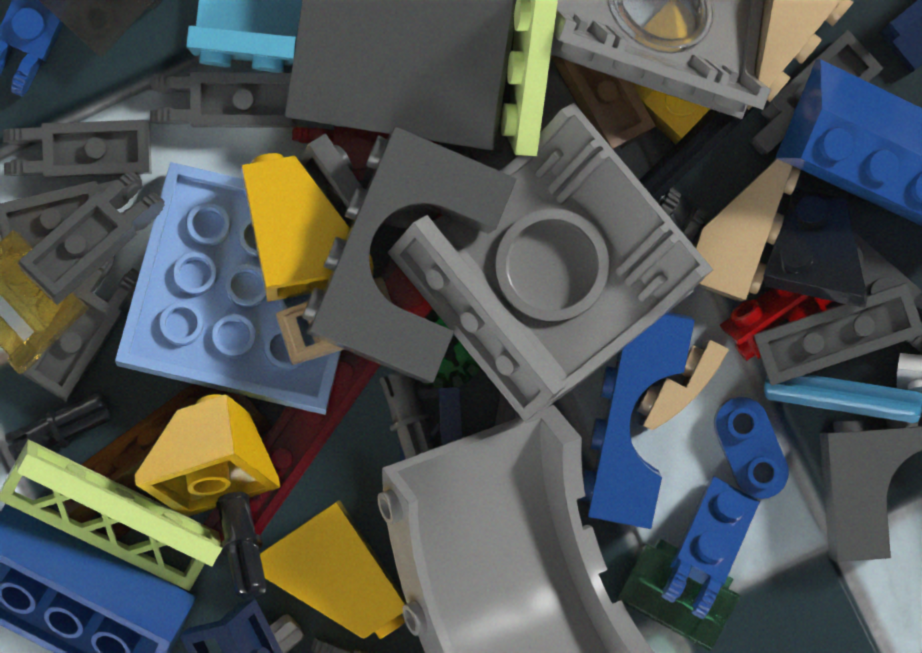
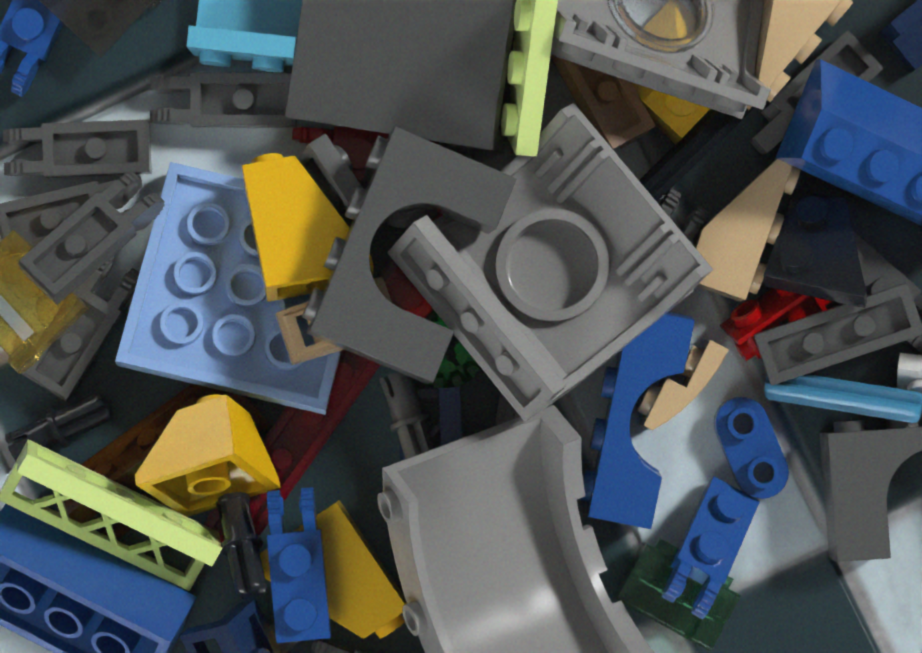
none -> blue hinge [267,487,331,643]

